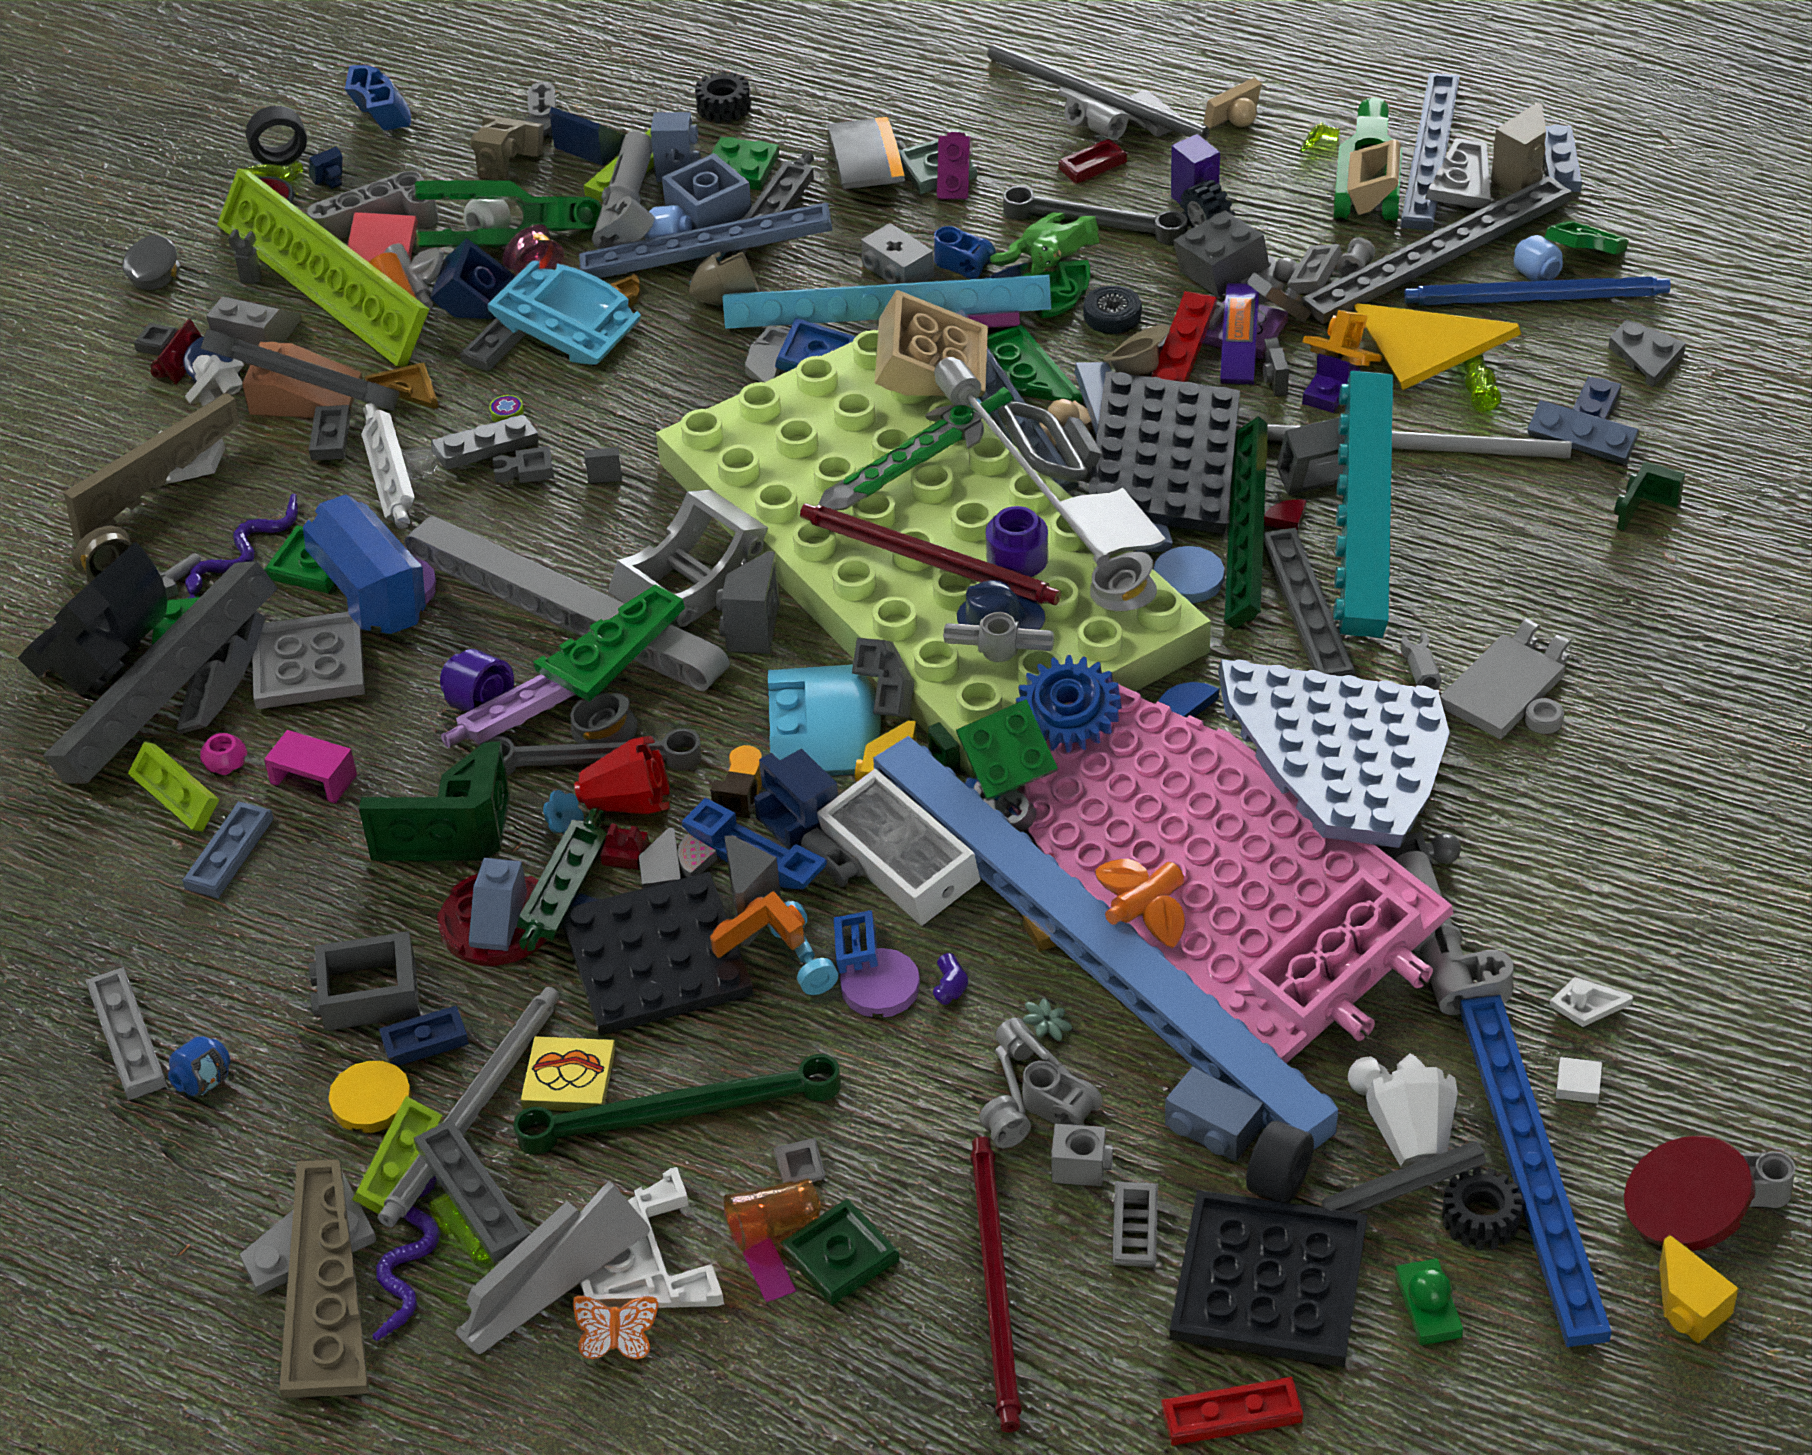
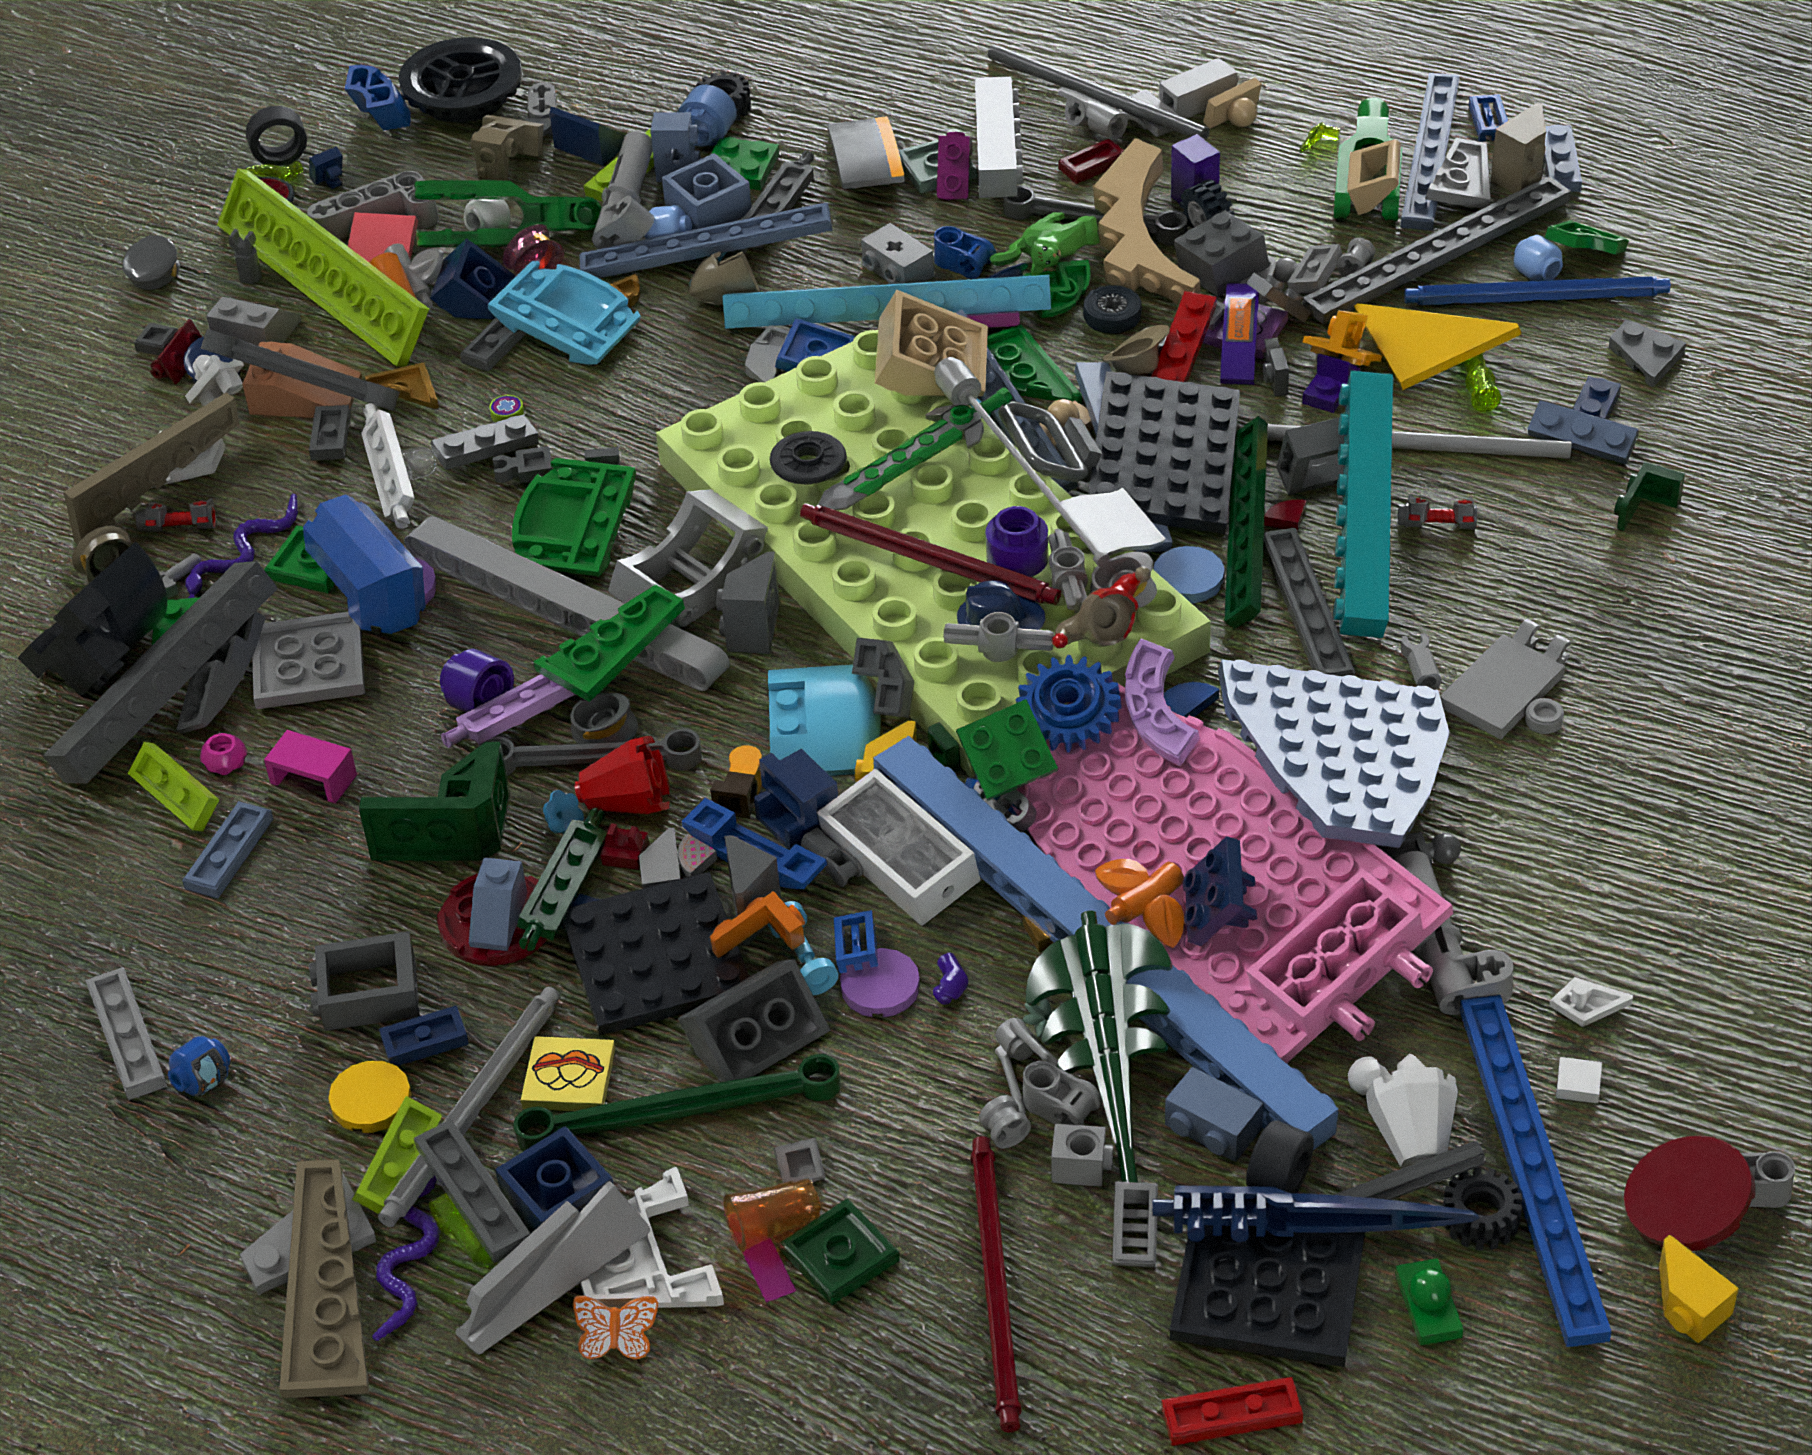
none -> dark grey piece [136,498,216,533]
none -> black gear [399,37,523,123]
none -> dark blue brick [495,1126,614,1233]
none -> green slope [512,458,636,576]
none -> medium blue piece [677,85,737,146]
none -> dark grey slope [678,959,831,1082]
none -> black wheel [770,431,846,485]
none -> brick [975,77,1023,198]
none -> dark green animal [1026,910,1173,1183]
none -> light grey axle [1048,529,1088,613]
none -> dark tan piece [1052,566,1151,649]
none -> tan arch [1093,138,1201,305]
none -> lavender tile [1125,638,1200,766]
none -> dark blue piece [1152,1185,1480,1242]
none -> light grey brick [1159,58,1238,119]
none -> dark blue plate [1183,836,1257,946]
none -> dark grey piece [1397,495,1477,529]
none -> blue tile [1469,94,1508,142]

